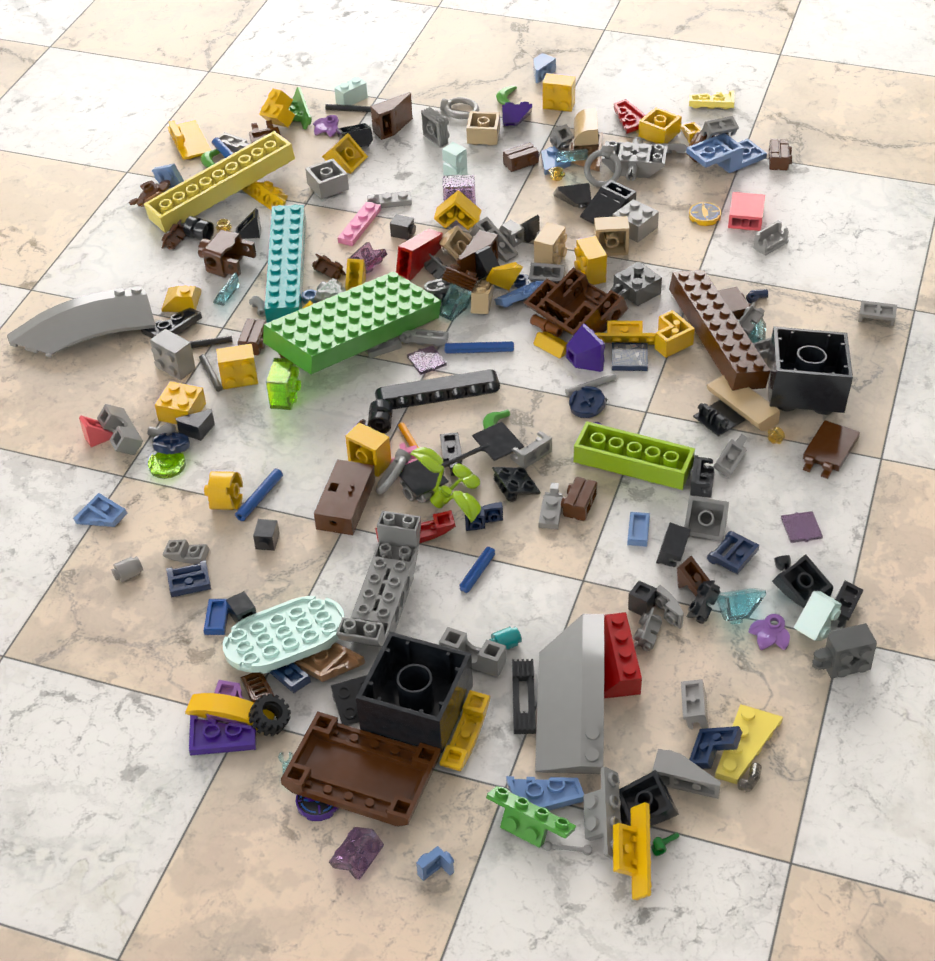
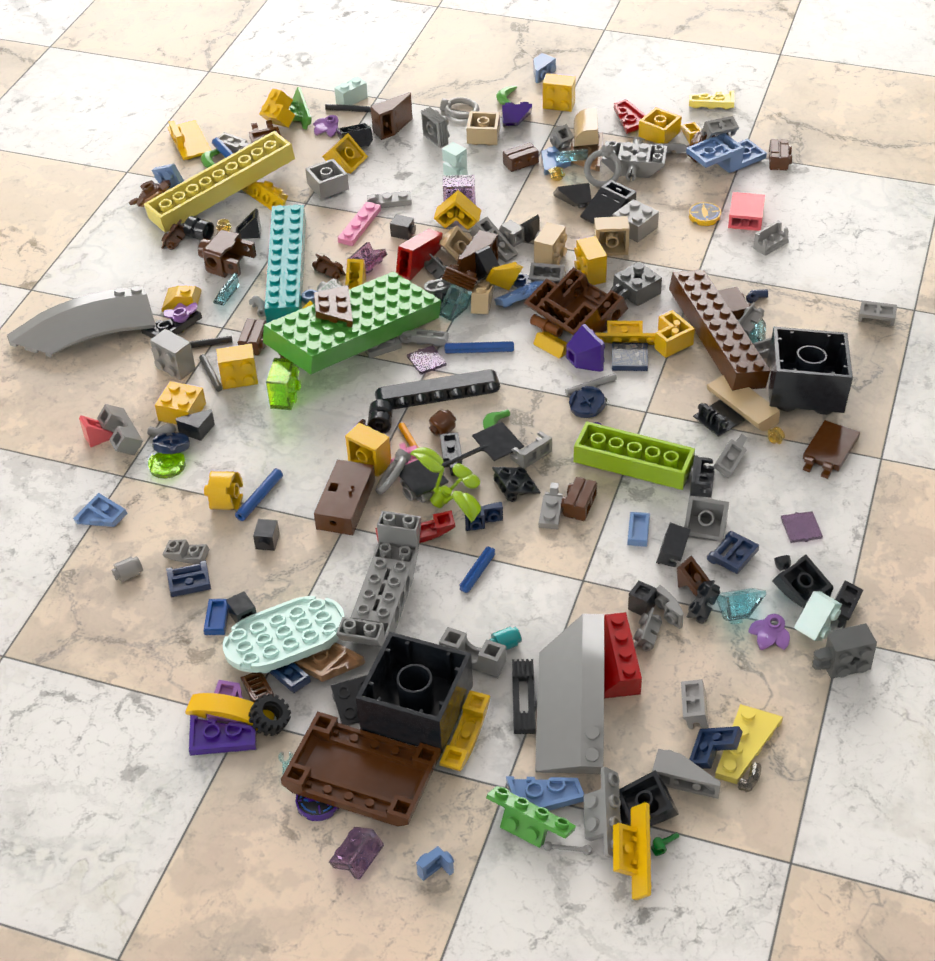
none -> medium lavender plate [164,302,198,323]
none -> wing [314,285,353,327]
none -> reddish brown head [429,409,456,436]

